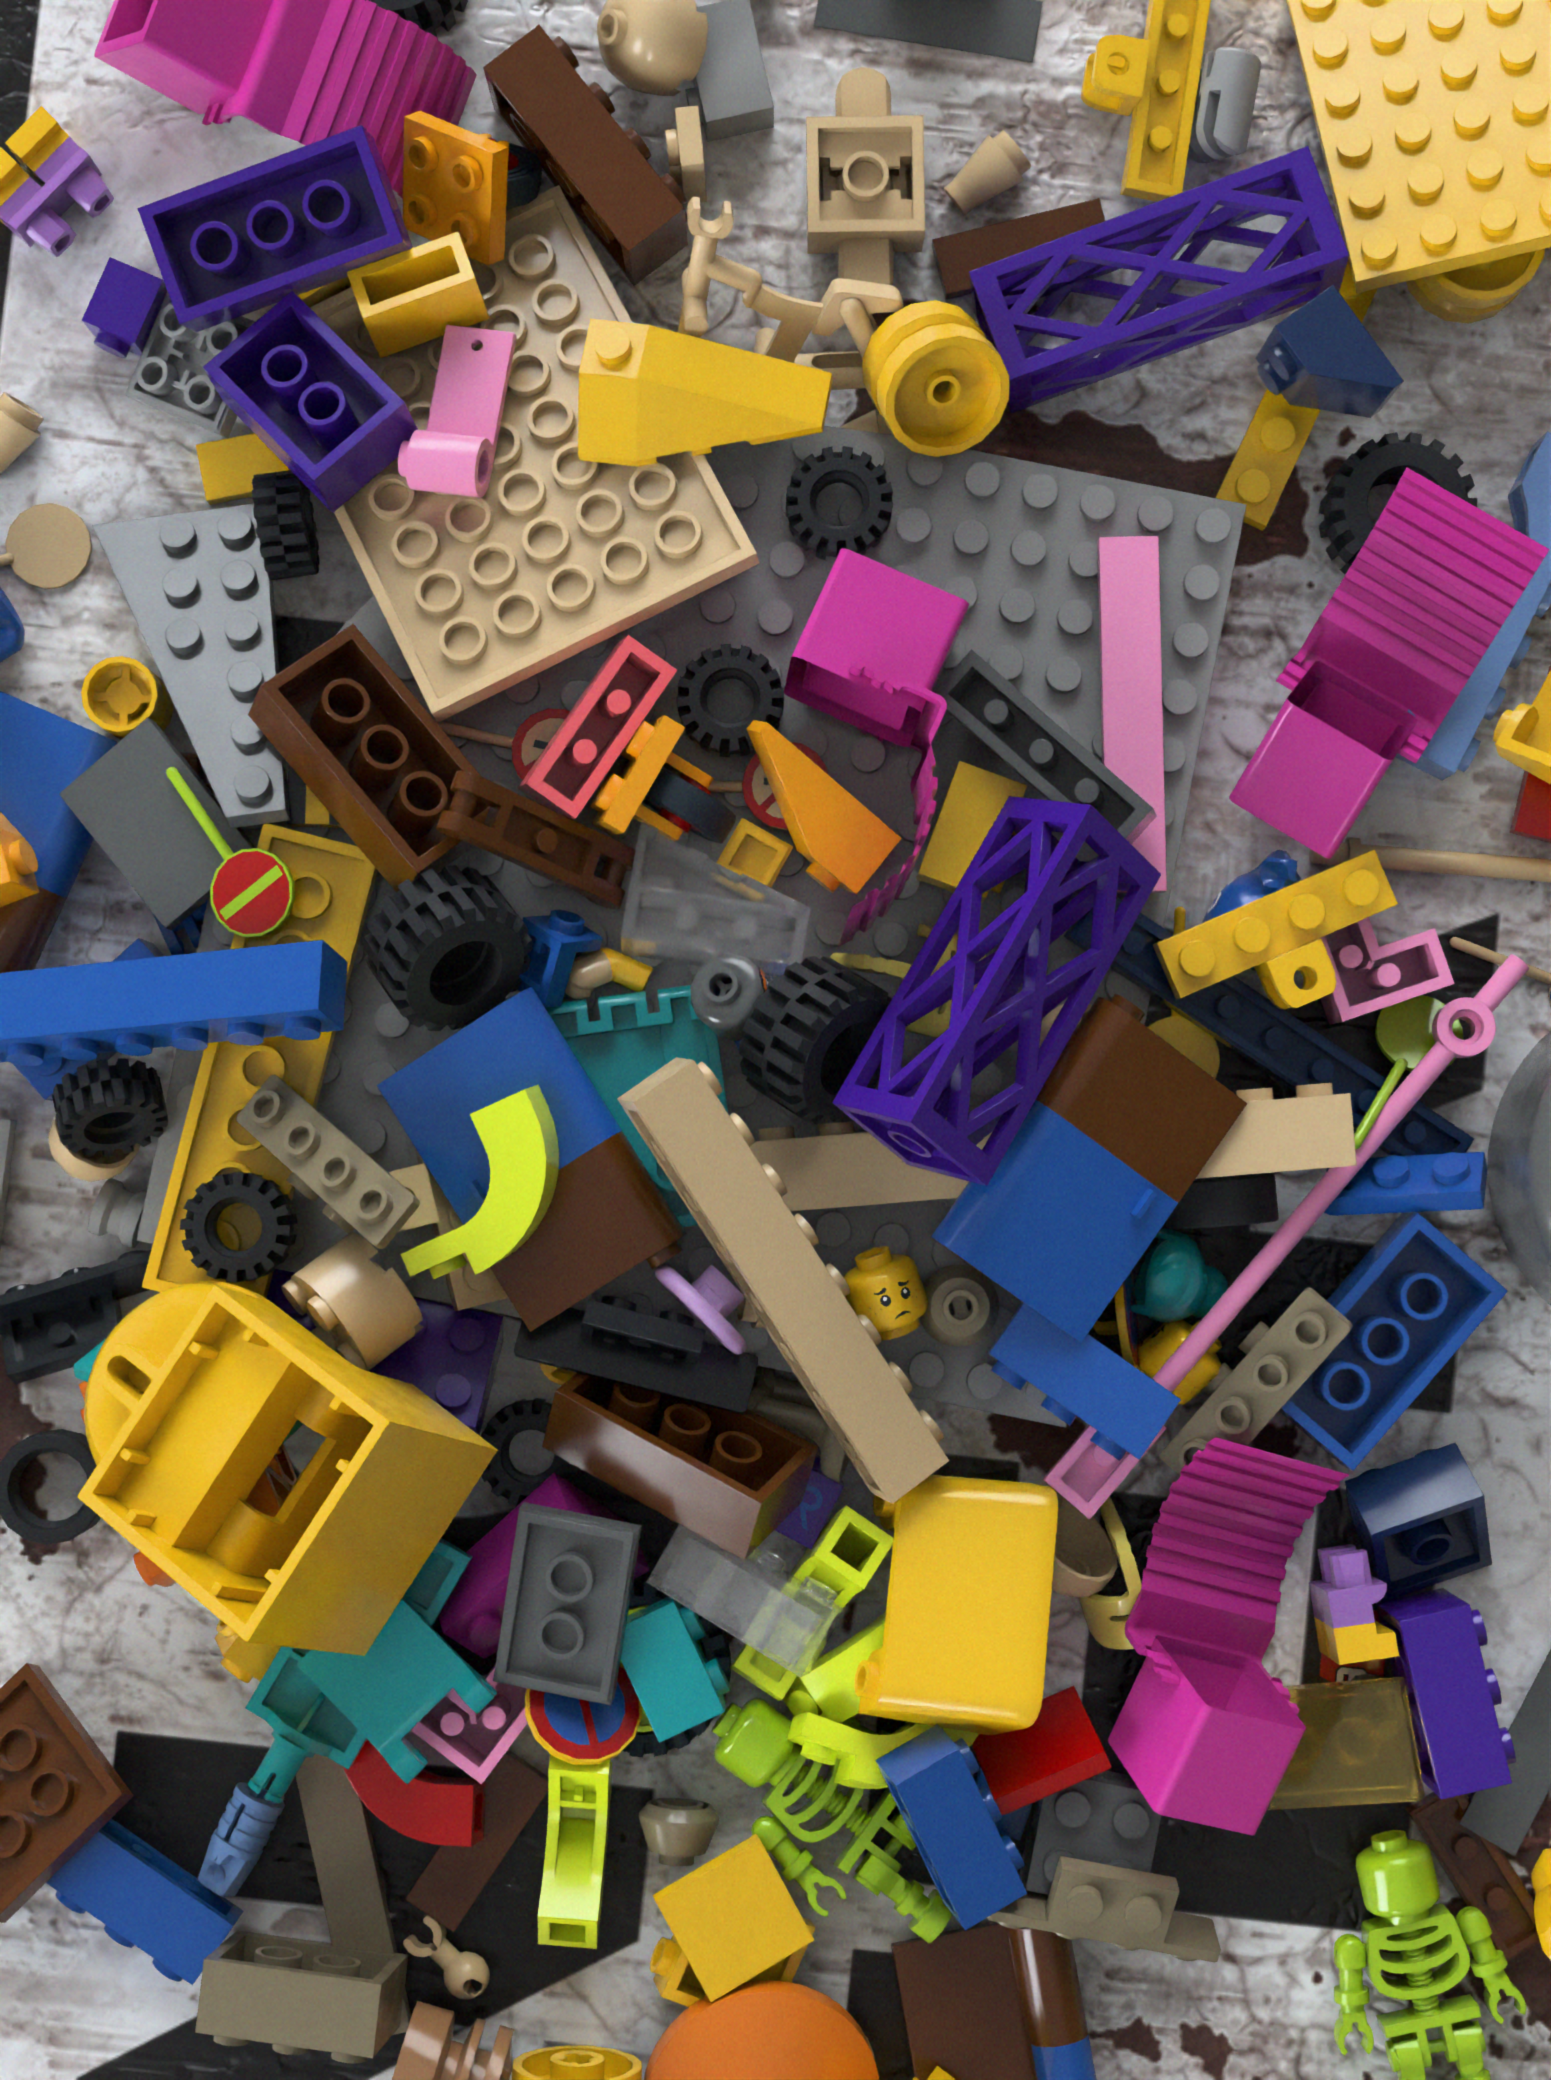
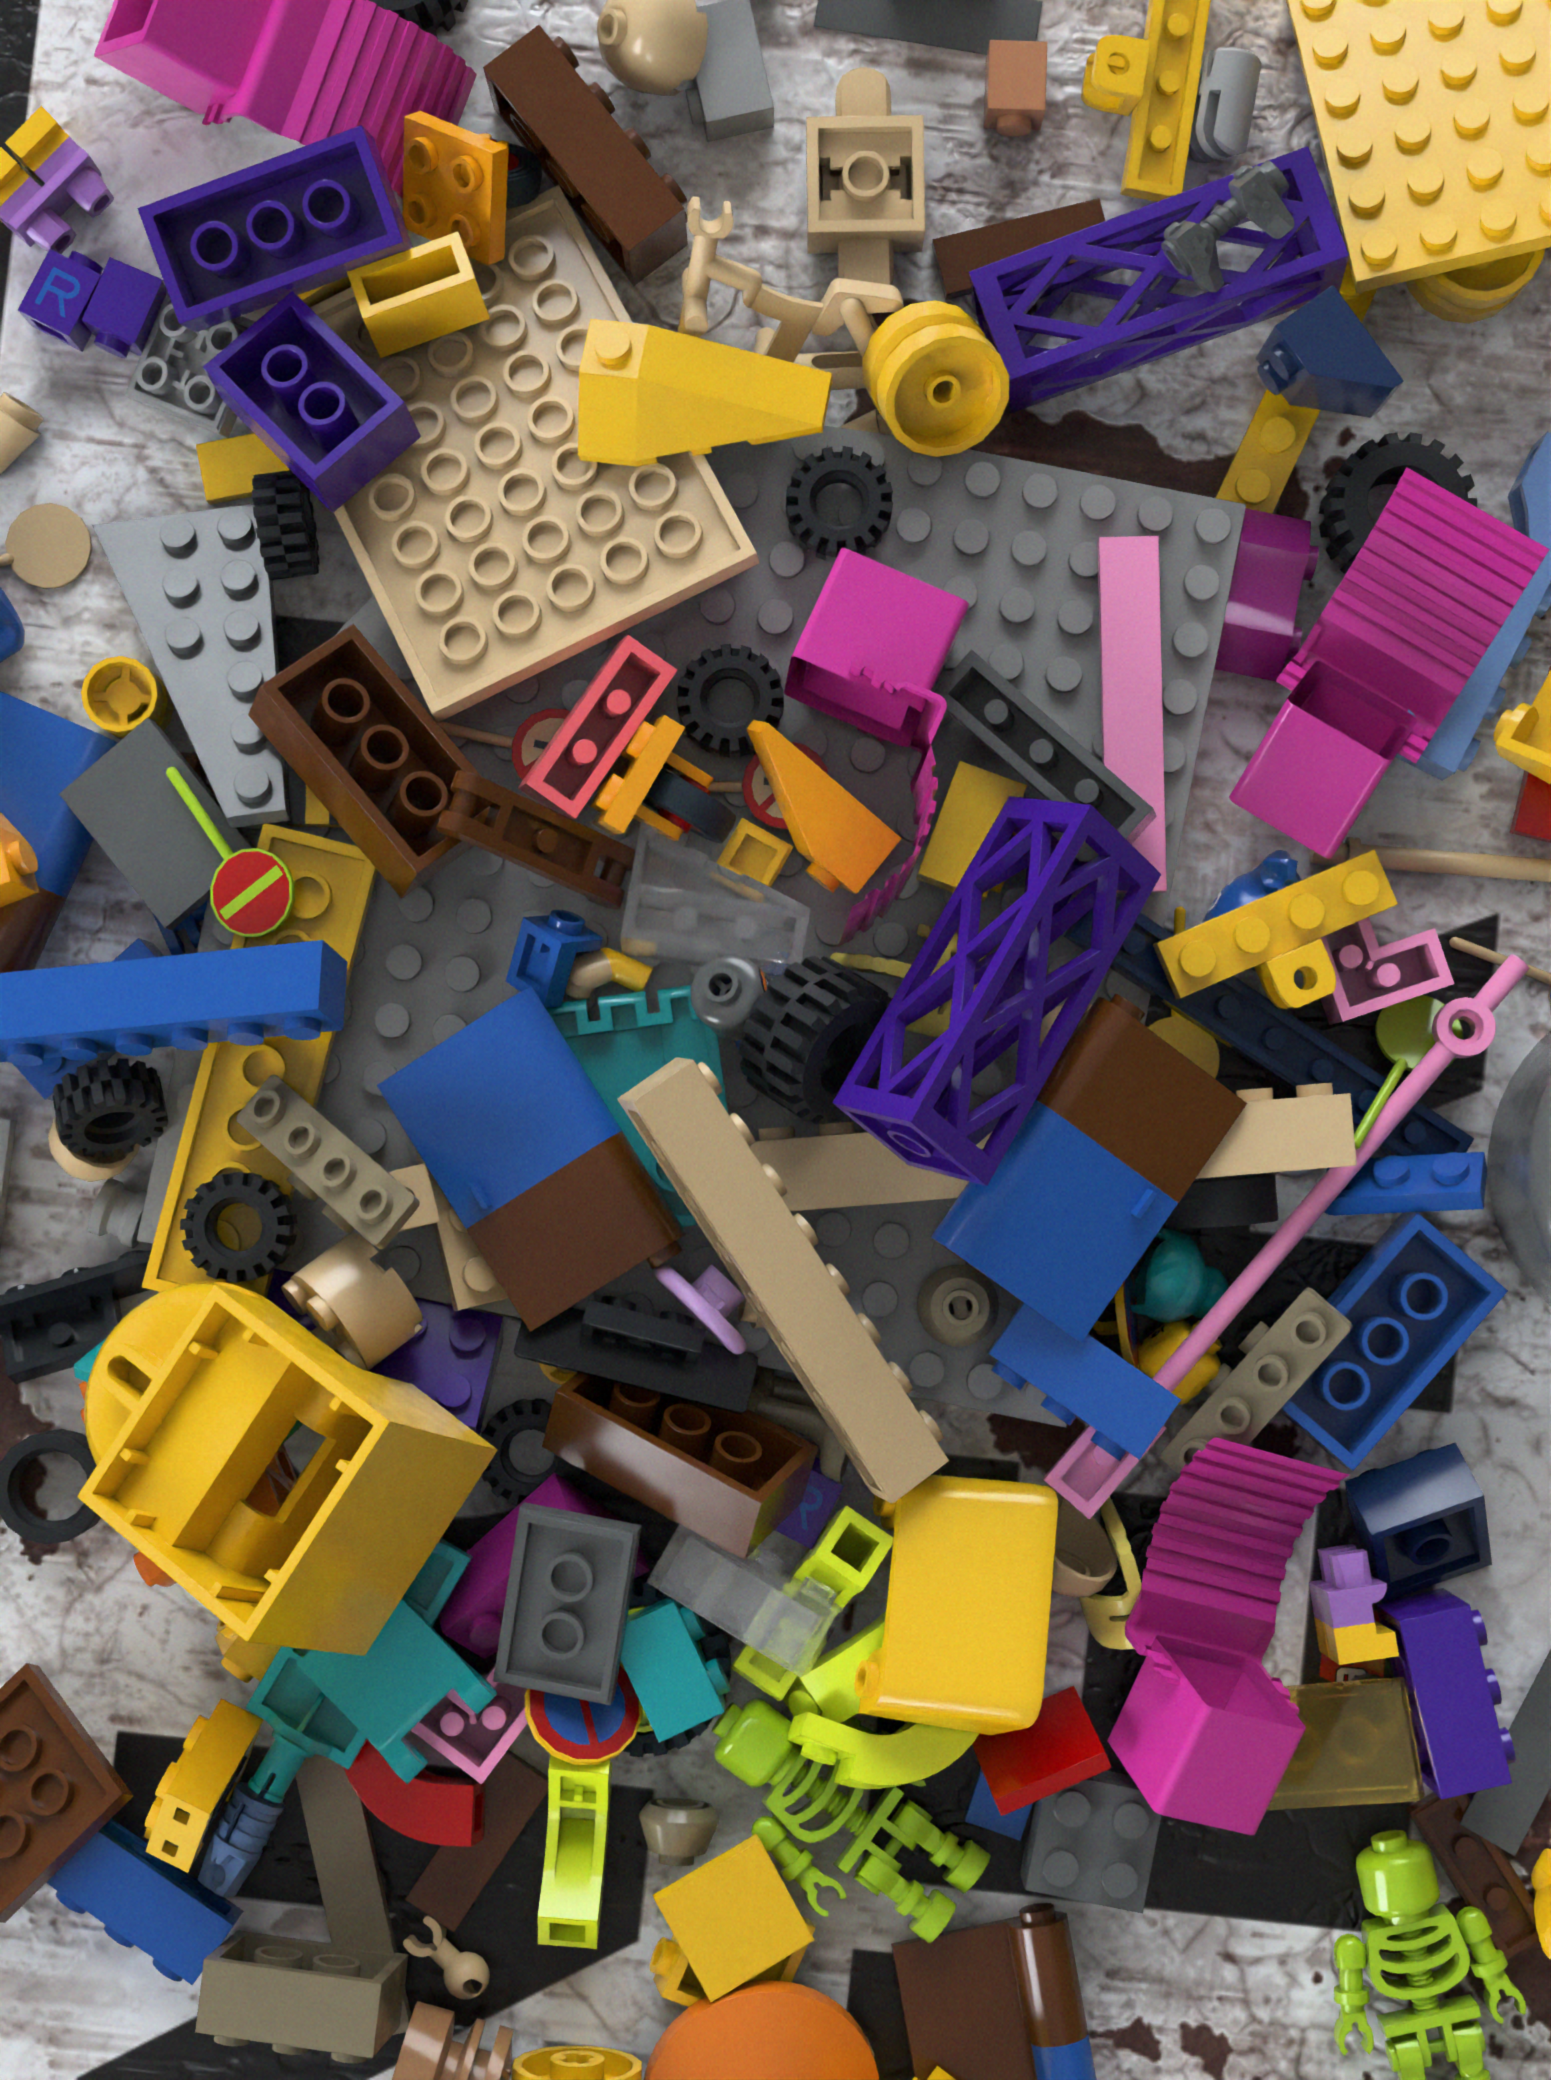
black tyre [363,865,533,1031] -> none
bright pink door [398,325,517,498] -> none
neon yellow arch [400,1085,559,1279] -> none
tan plate [665,106,707,204] -> none
yellow head [844,1246,928,1340] -> none
blue brick [875,1724,1027,1931] -> none
tan cone [944,130,1031,215] -> none
dark tan bracket [987,1856,1221,1962] -> none
none -> dark purple brick [18,249,103,352]
none -> yellow piece [143,1698,264,1873]
none -> nougat brick [983,40,1048,137]
none -> dark grey piece [1161,160,1295,292]
none -> magenta brick [1214,508,1319,682]

